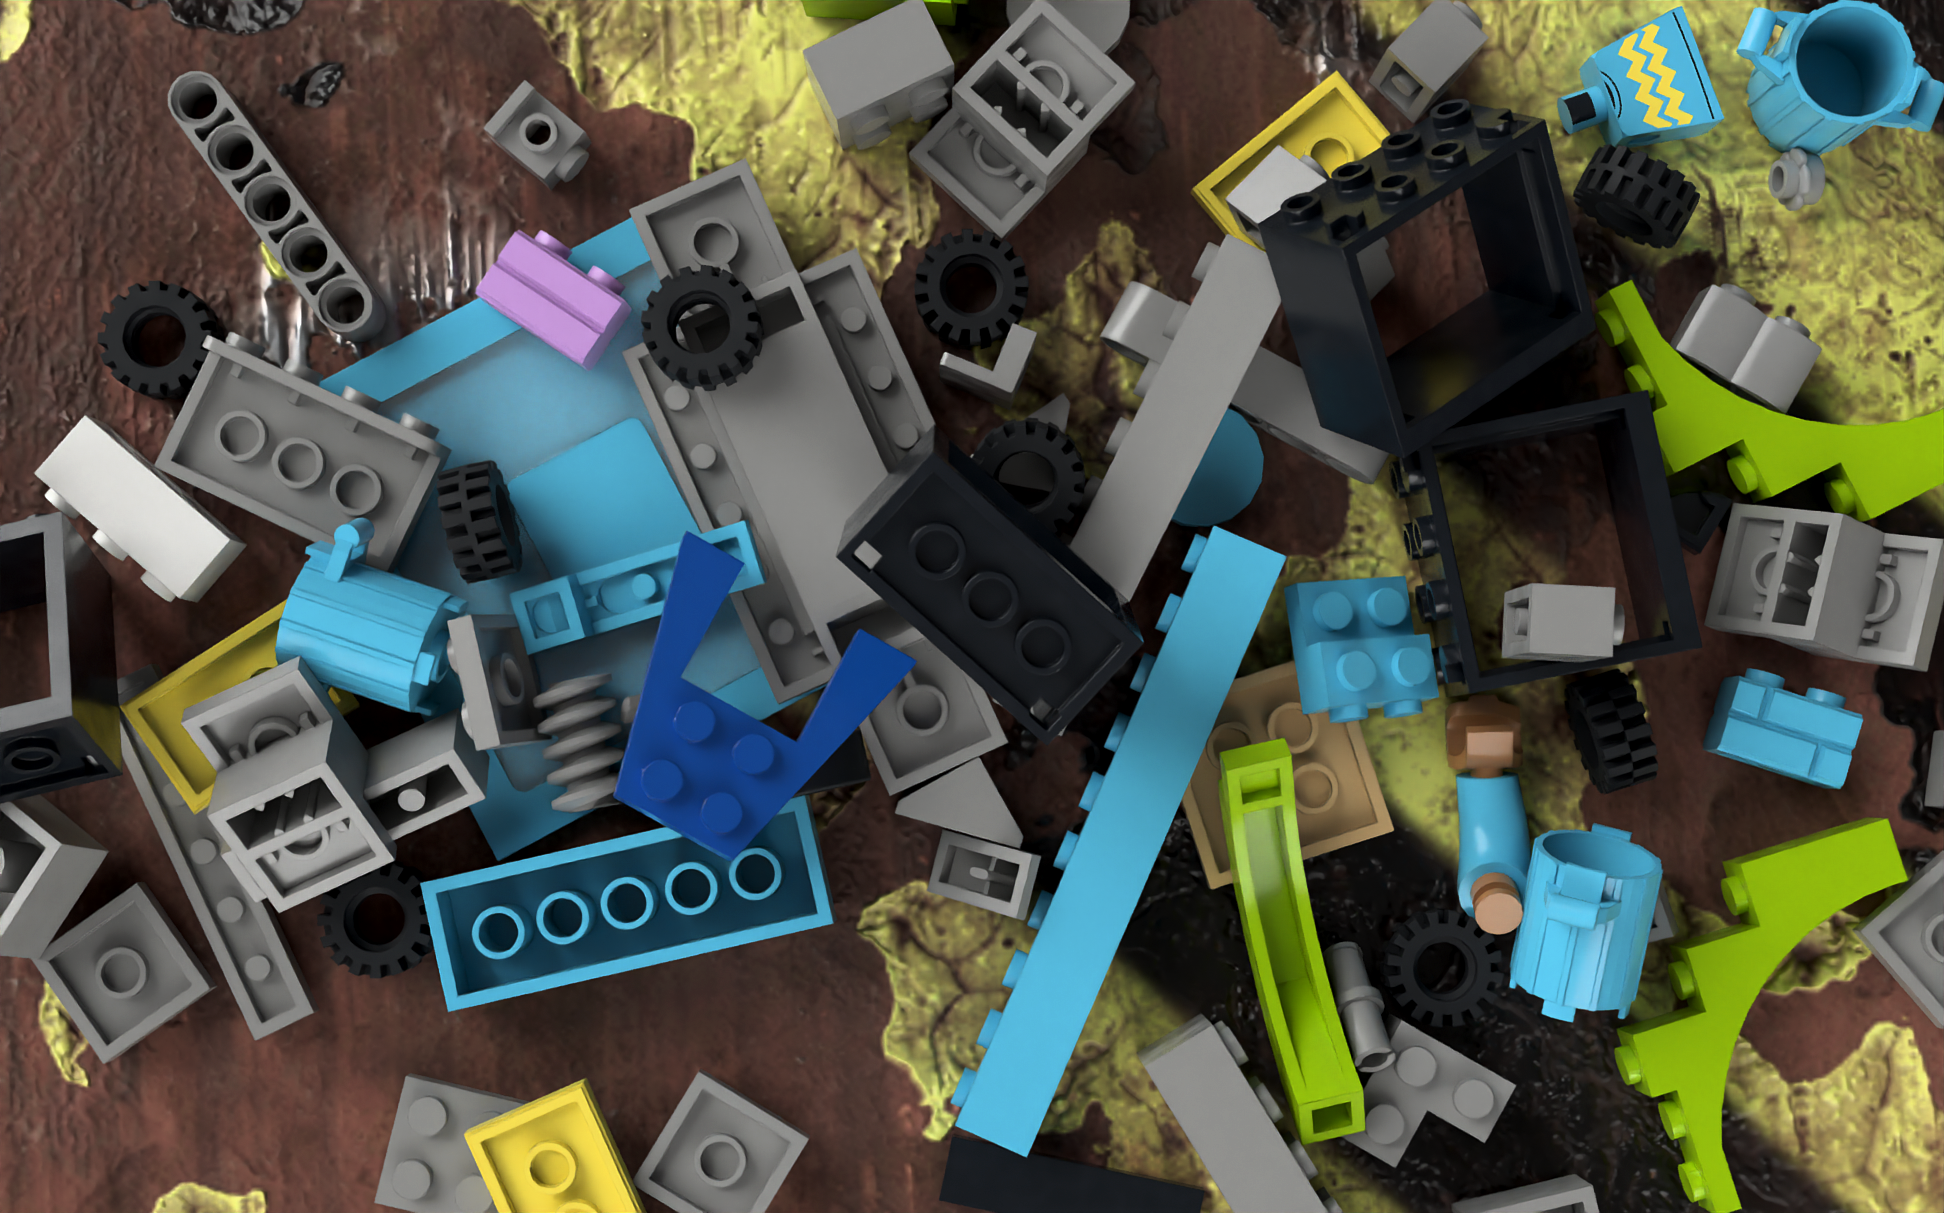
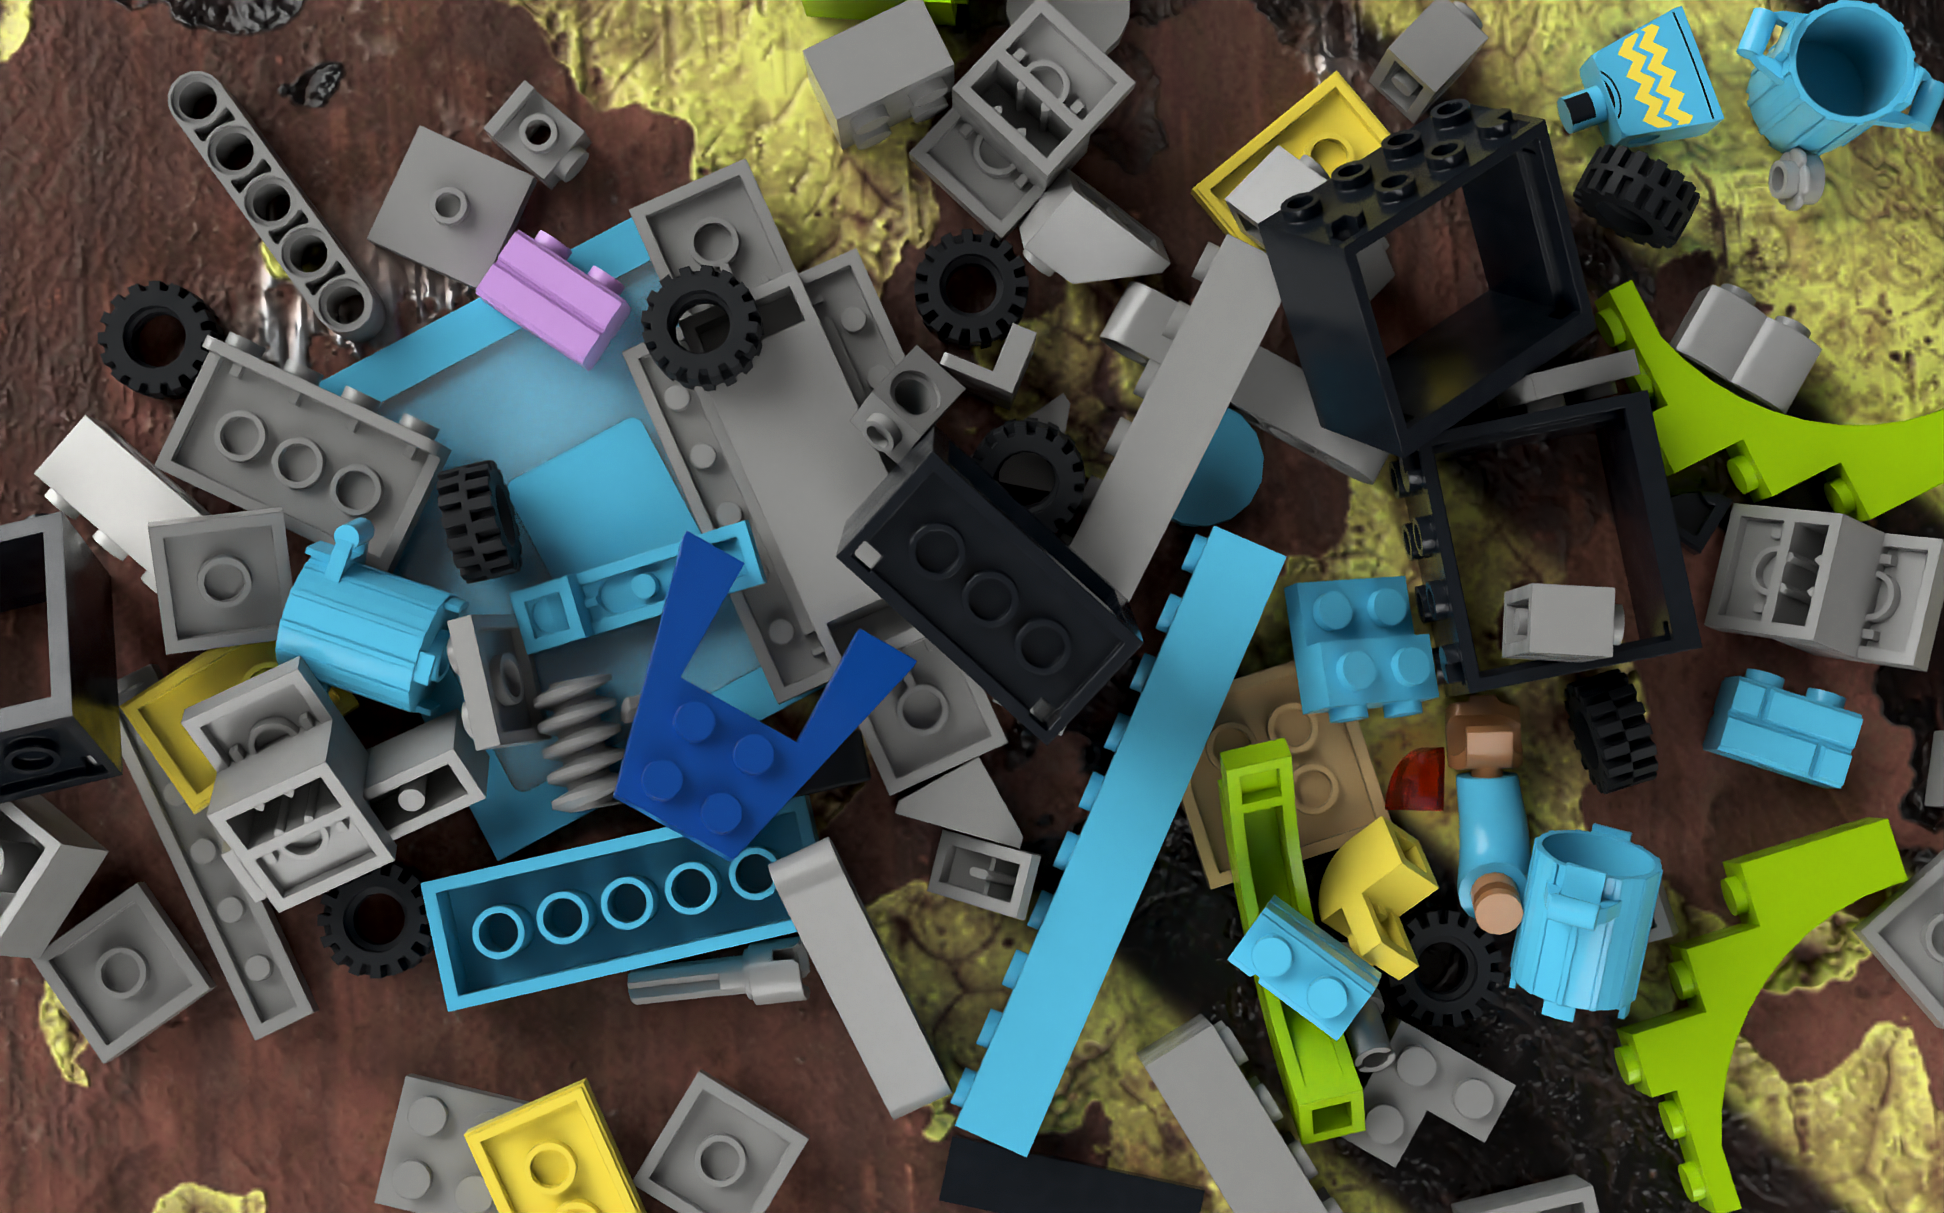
none -> light grey plate [148,507,293,655]
none -> light grey plate [367,125,537,290]
none -> light grey piece [627,936,810,1005]
none -> light grey beam [768,837,953,1120]
none -> light grey brick [850,345,966,464]
none -> light grey slope [1018,167,1170,284]
none -> medium azure brick [1227,894,1382,1041]
none -> light yellow brick [1318,816,1439,980]
none -> clear red tile [1385,747,1445,811]
none -> light grey plate [1481,349,1641,415]

